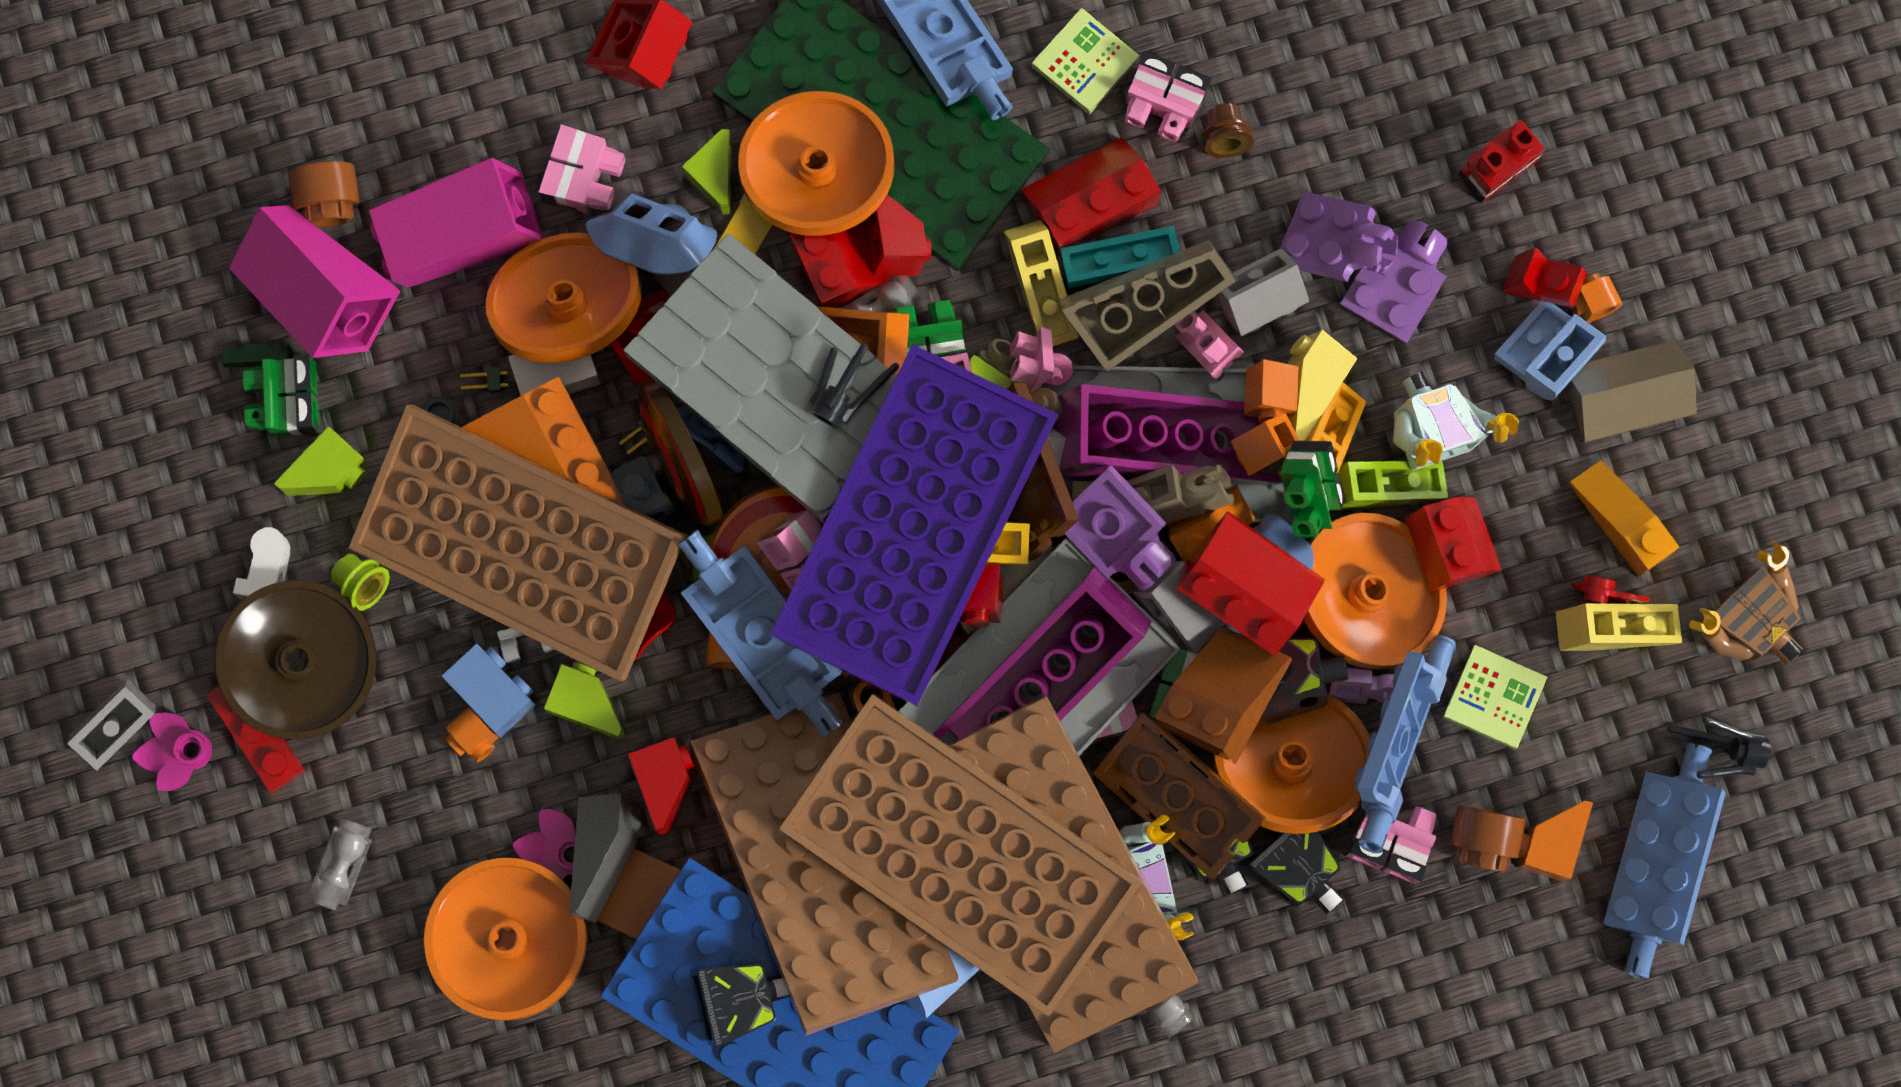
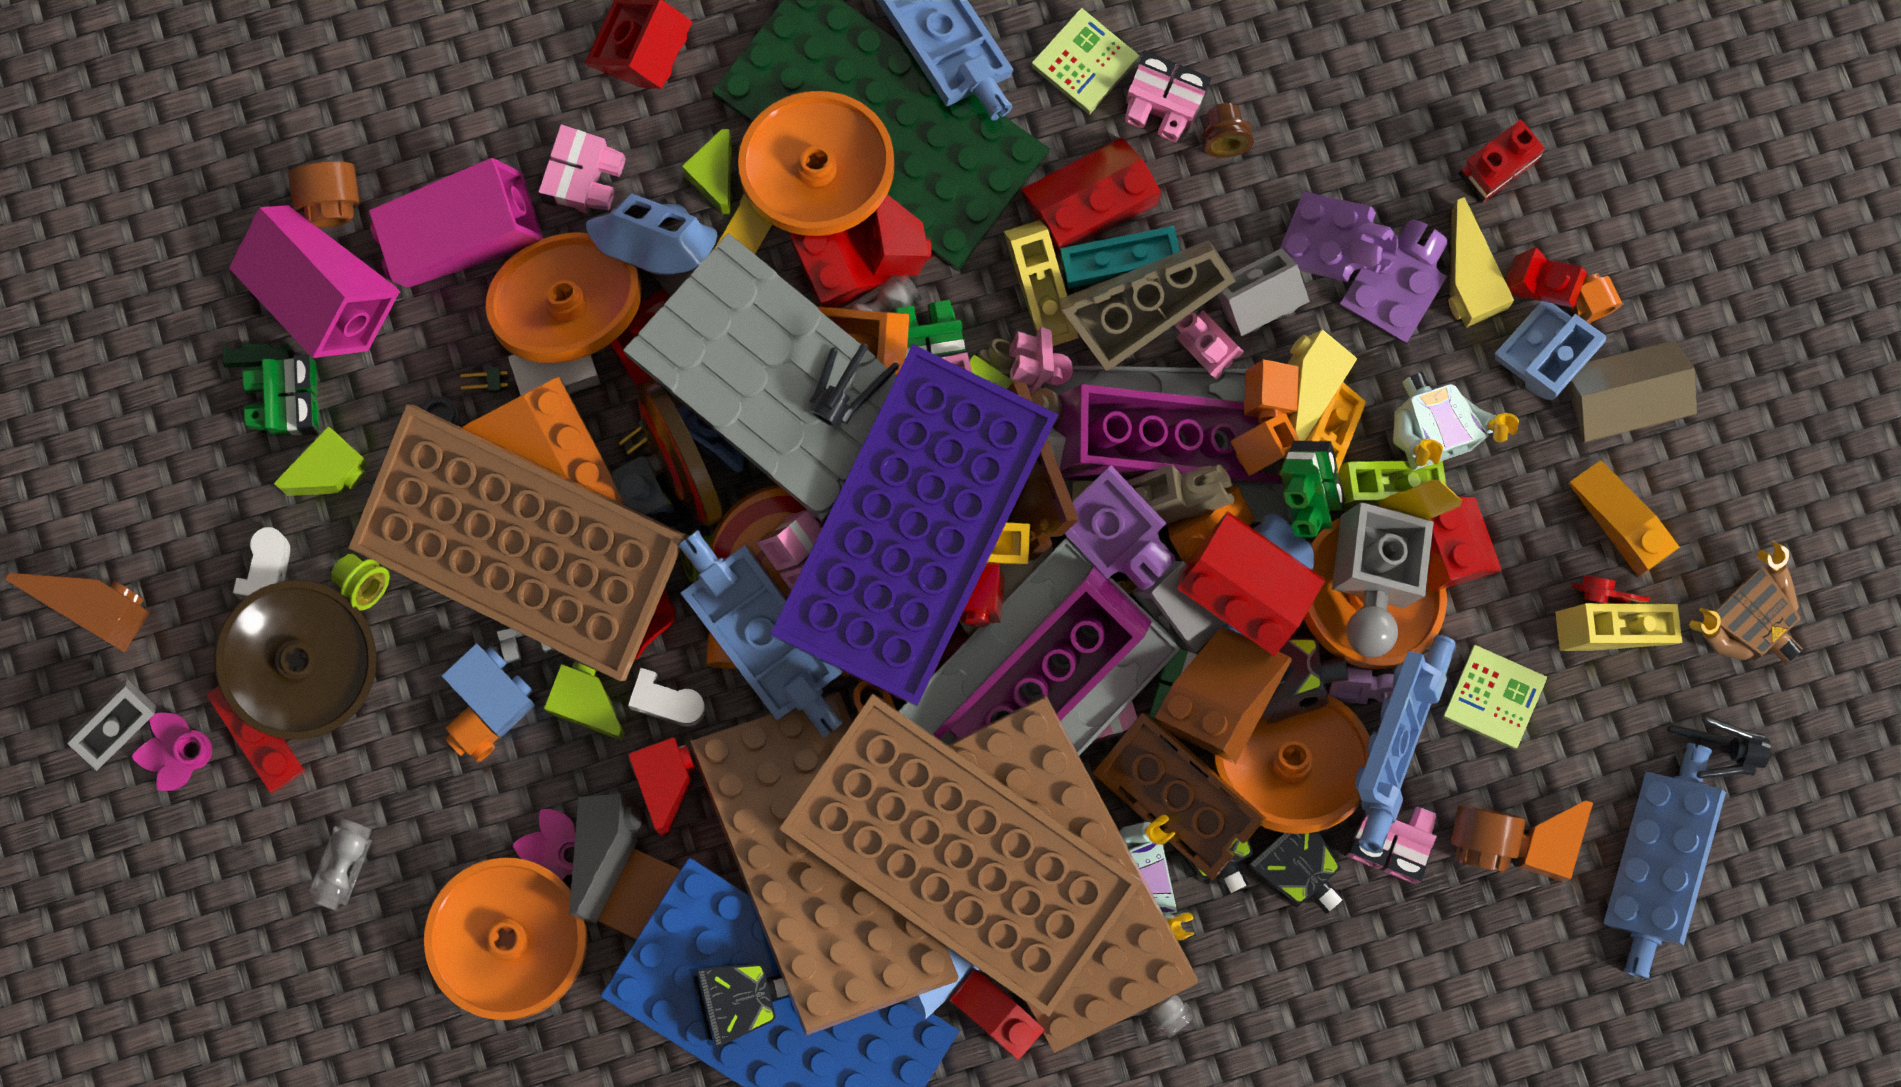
none -> dark orange slope [5,573,150,653]
none -> white leg [628,668,706,727]
none -> red slope [948,968,1045,1061]
none -> light grey brick [1332,502,1433,657]
none -> yellow piece [1376,480,1462,521]
none -> light yellow slope [1448,197,1514,328]

